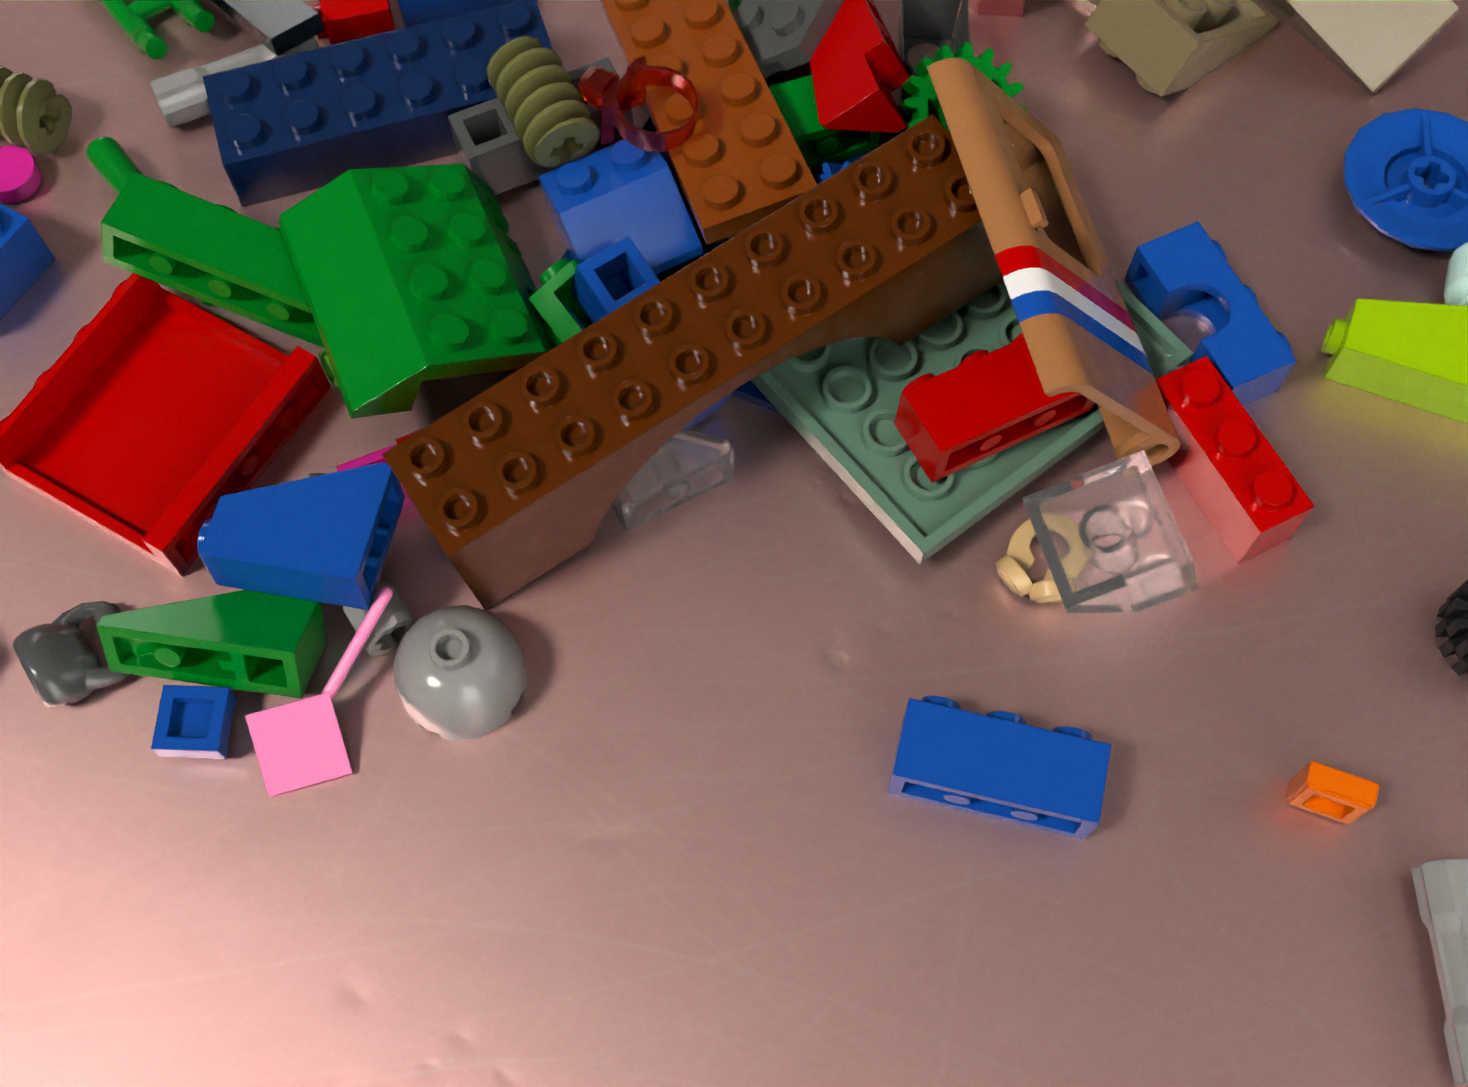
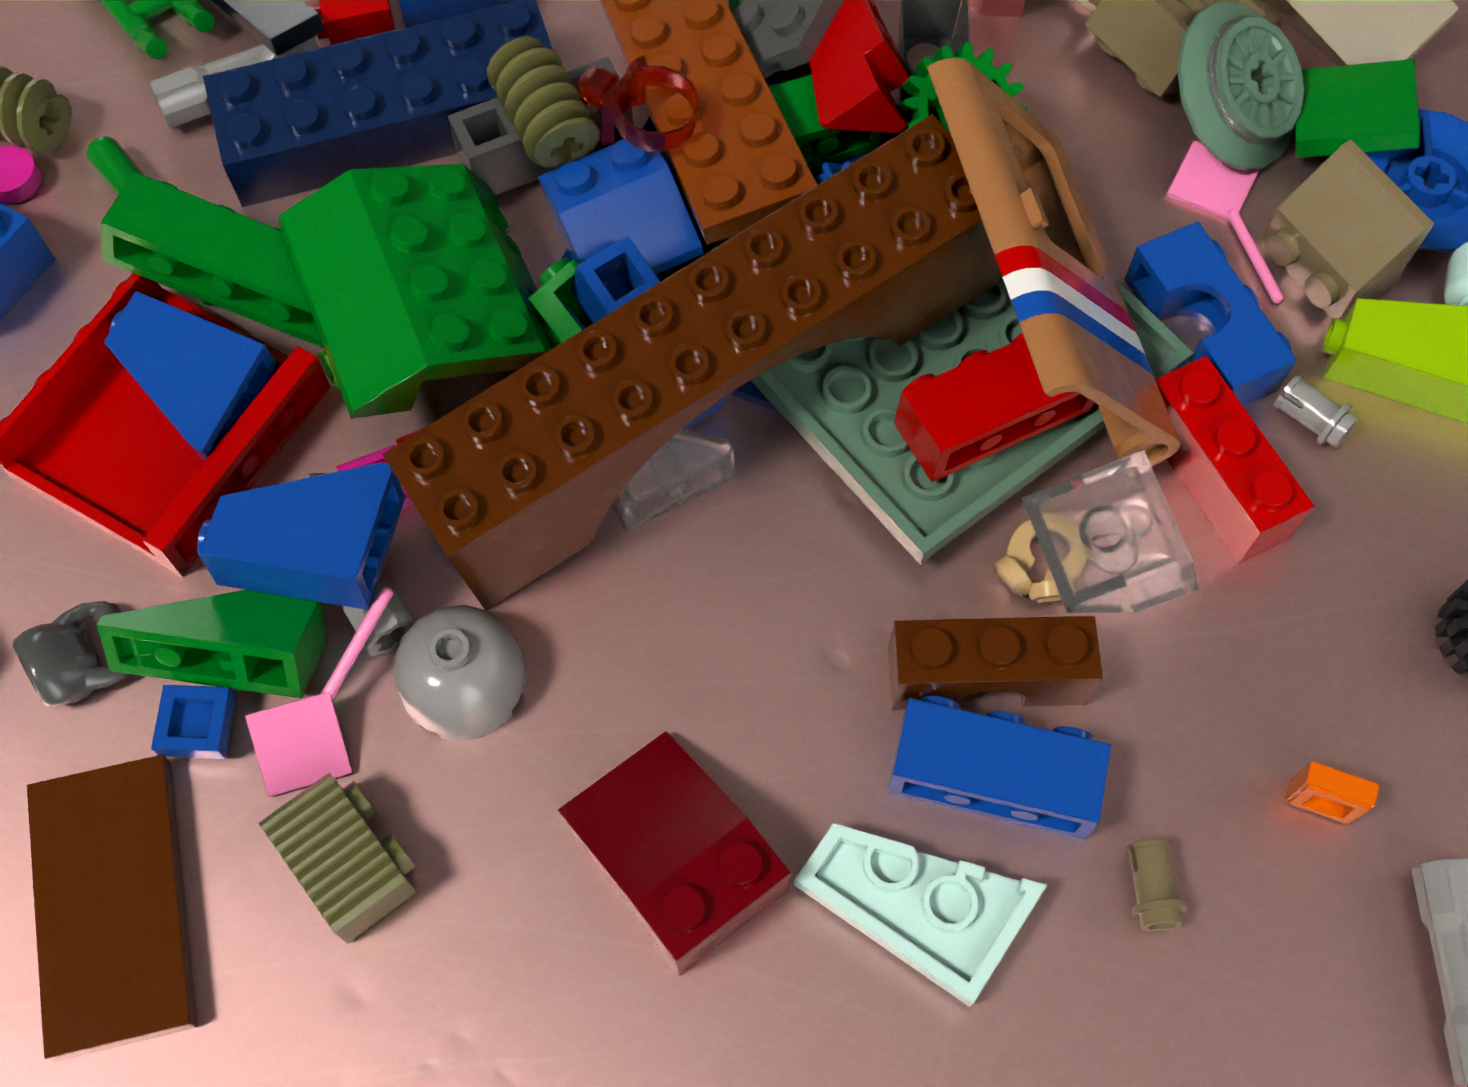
none -> reddish brown tile [27,754,197,1062]
none -> blue slope [104,291,279,461]
none -> olive brick [259,772,416,944]
none -> dark red slope [558,731,791,976]
none -> light aqua wing [794,823,1047,1007]
none -> reddish brown arch [888,616,1103,710]
none -> dark tan pin [1126,838,1188,932]
none -> bright pink piece [1167,140,1284,304]
none -> sand green piece [1177,1,1304,170]
none -> dark tan slope [1260,139,1434,320]
none -> light grey pin [1273,375,1359,448]
none -> green tile [1295,59,1420,158]

